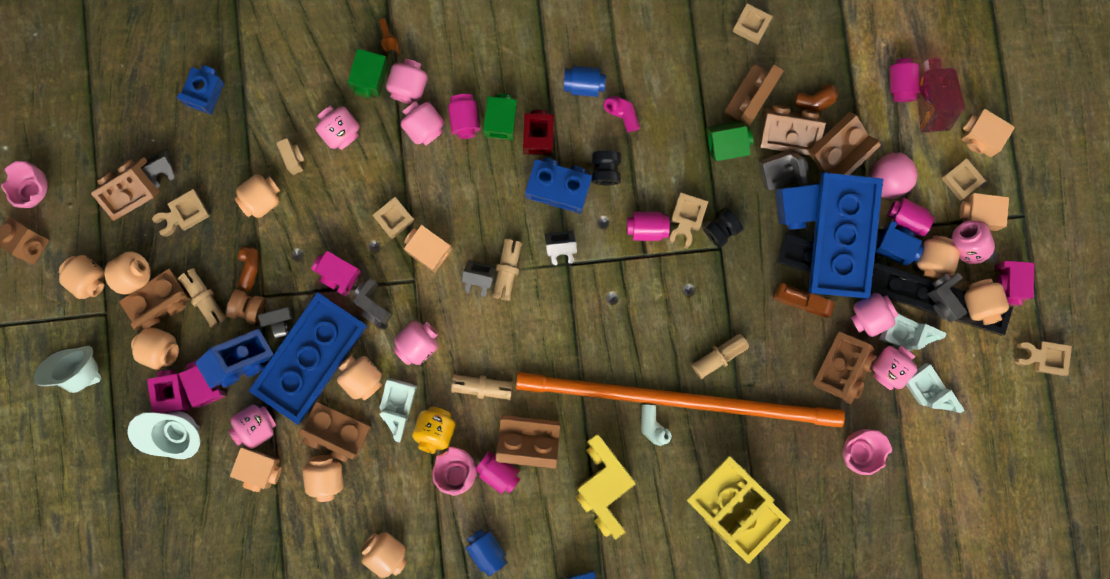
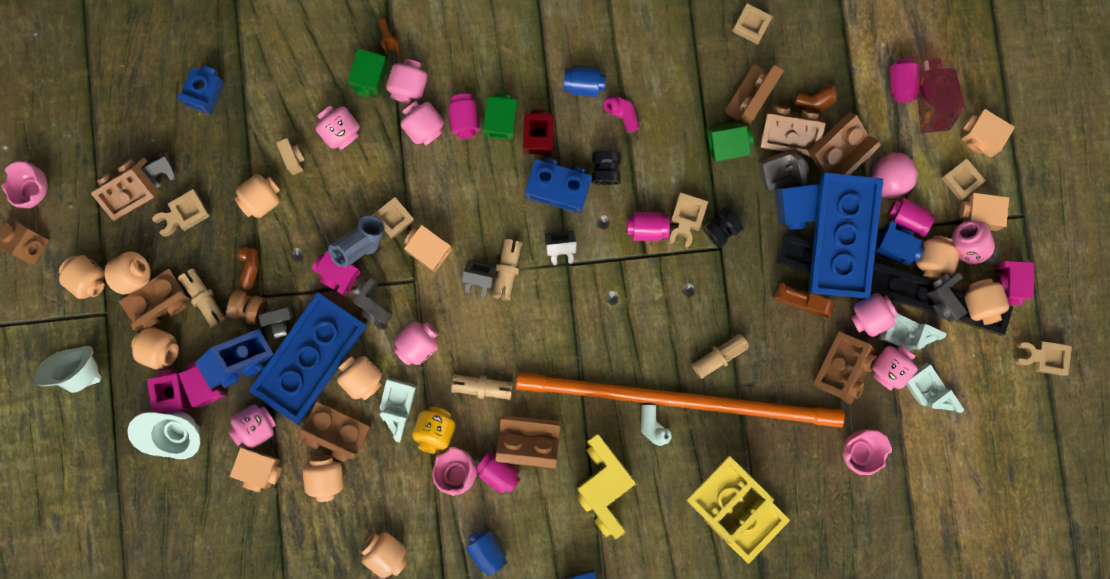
none -> sand blue piece [328,215,385,267]

